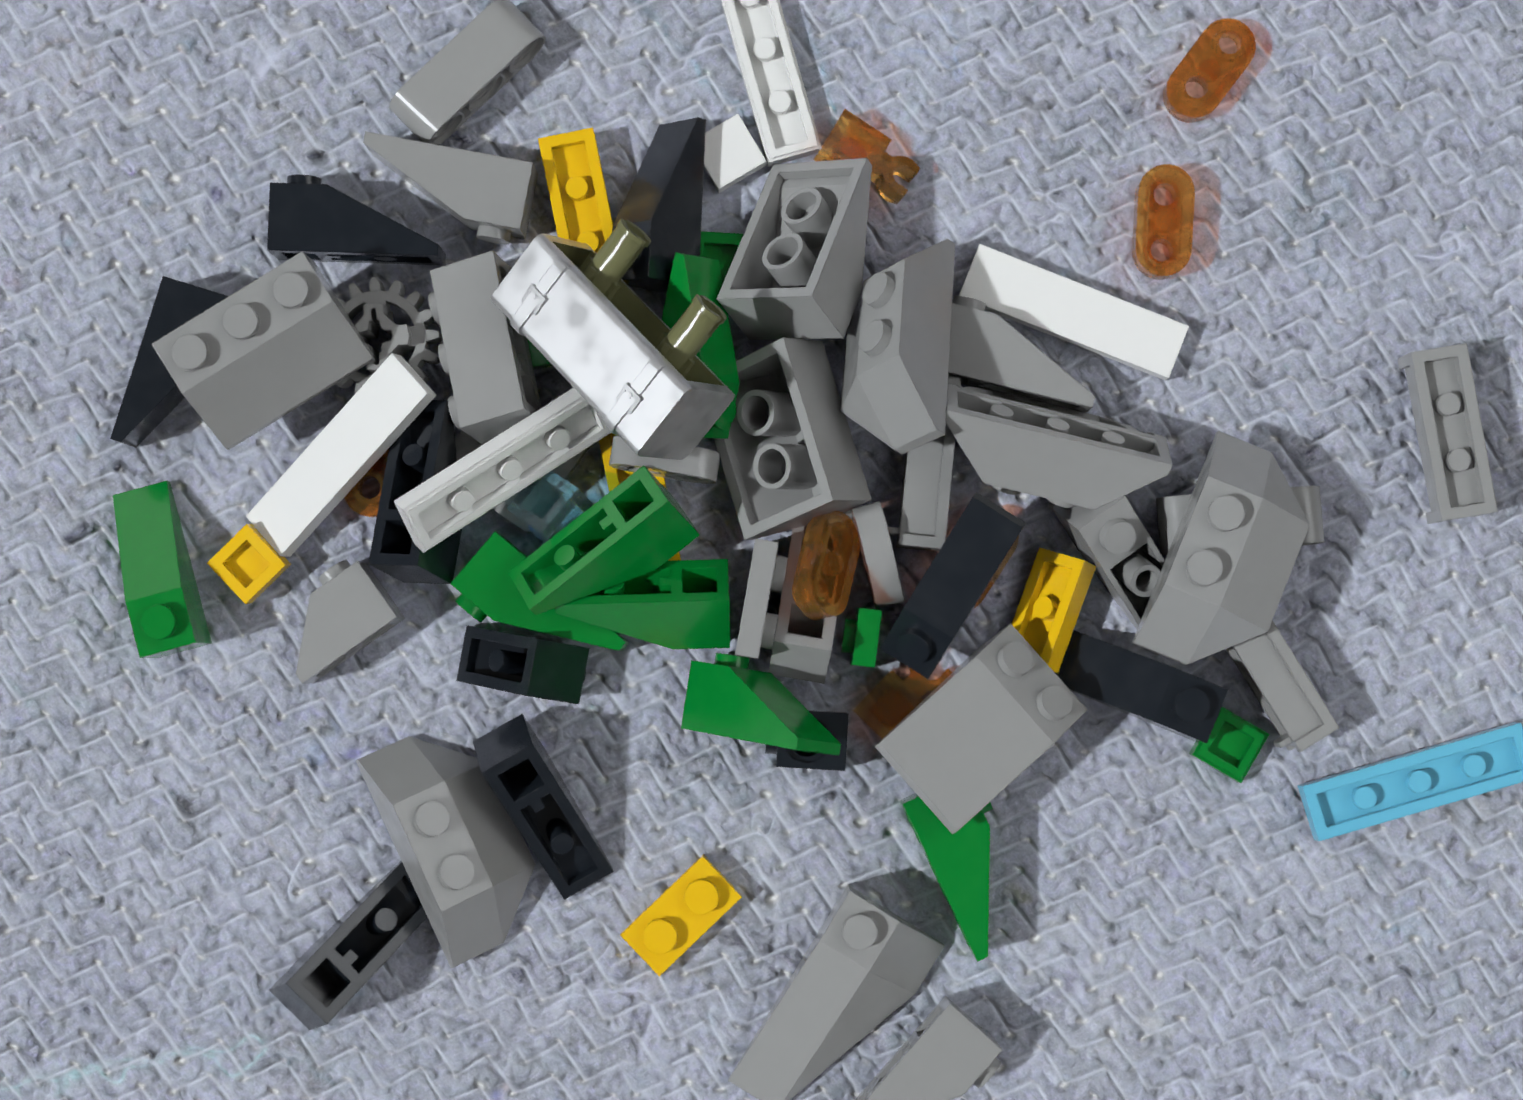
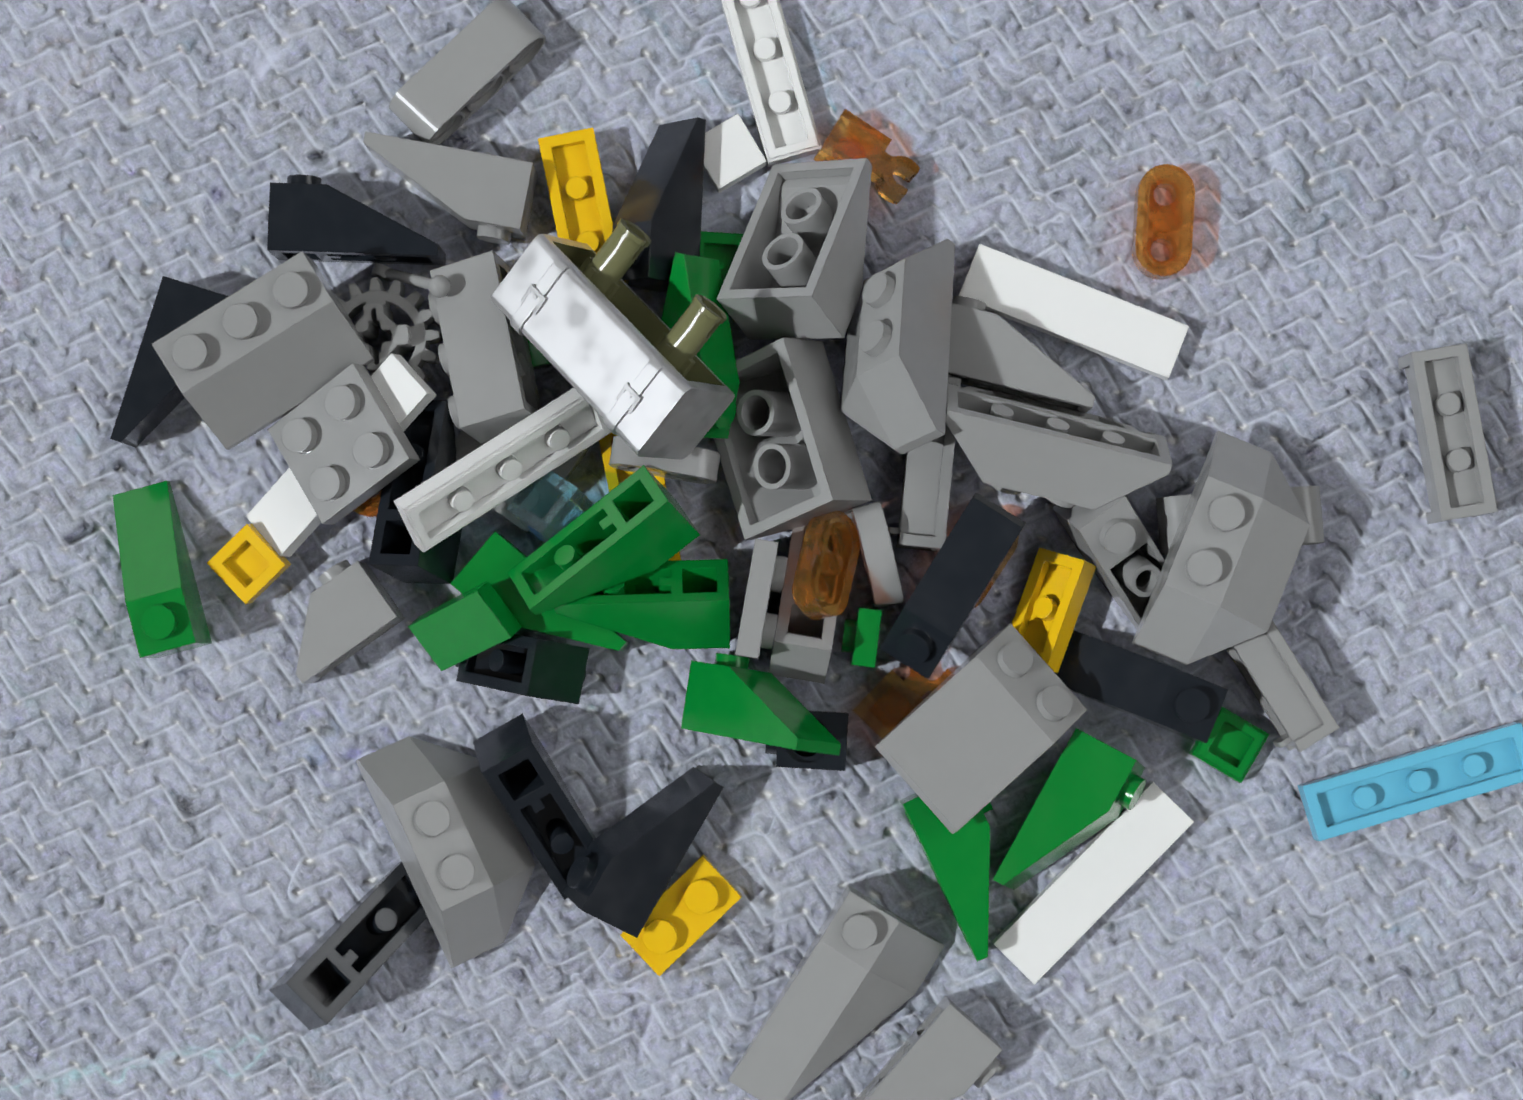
clear orange plate [1163,18,1256,123] -> none
none -> light grey plate [267,363,420,525]
none -> light grey hinge [371,263,451,298]
none -> green tile [408,581,522,671]
none -> black slope [562,767,724,938]
none -> white tile [992,781,1194,985]
none -> green slope [993,728,1146,890]

